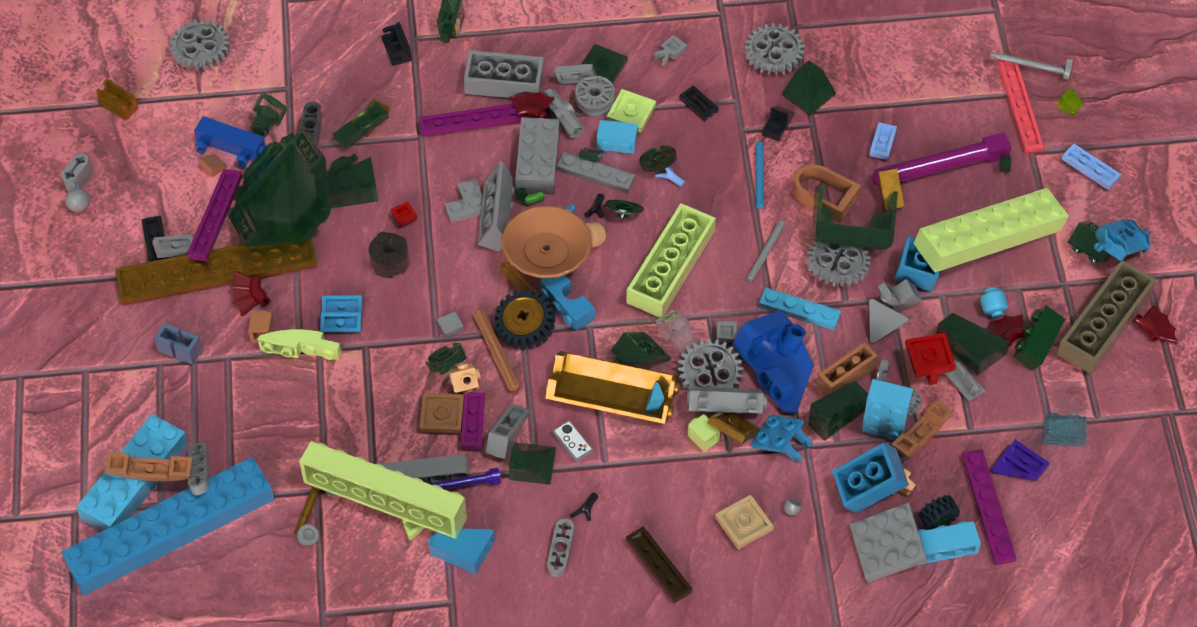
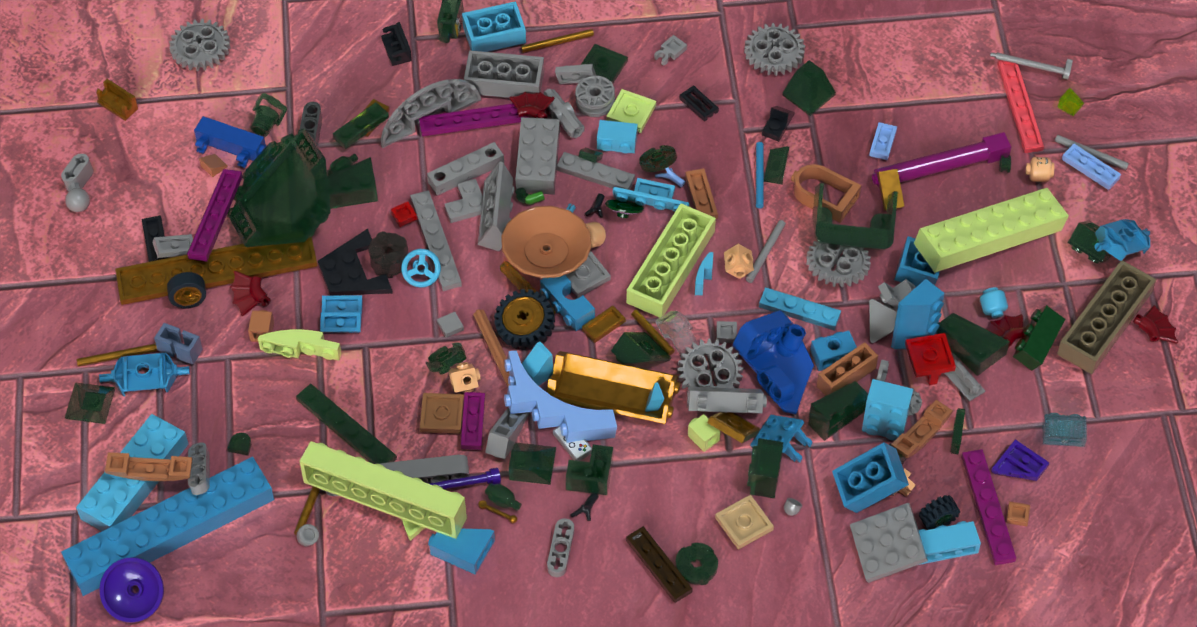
none -> slope [65,382,115,424]
none -> pearl gold bar [76,343,158,367]
none -> dark azure plate [99,353,190,396]
none -> dark purple dish [100,557,164,622]
none -> black wheel [167,272,206,309]
none -> clear green tile [228,433,252,456]
none -> clear green plate [296,383,397,464]
none -> black wing [318,229,393,296]
none -> light grey brick [381,79,481,148]
none -> medium azure piece [401,249,441,288]
none -> light grey plate [410,190,462,291]
none -> light grey piece [427,142,504,196]
none -> medium azure brick [462,1,526,52]
none -> pearl gold hinge [478,500,517,523]
none -> clear green plant [485,483,522,511]
none -> light blue arch [504,350,617,443]
none -> pearl gold bar [521,29,594,53]
none -> medium azure slope [522,341,553,386]
none -> light grey plate [566,250,611,298]
none -> clear green brick [566,444,613,495]
none -> pearl gold tile [582,306,626,343]
none -> medium azure bracket [613,178,689,212]
none -> pearl gold bar [631,310,675,355]
none -> clear green plate [676,543,718,585]
none -> nougat plate [685,168,718,219]
none -> medium azure slope [695,252,713,296]
none -> light nougat brick [724,244,754,279]
none -> clear green brick [747,438,784,499]
none -> clear green slope [764,146,790,185]
none -> dark azure brick [810,331,857,371]
none -> dark azure slope [891,279,944,349]
none -> clear green tile [950,408,965,455]
none -> nougat tile [1006,501,1030,527]
none -> light nougat head [1026,157,1054,182]
none -> light grey bar [1055,135,1129,170]

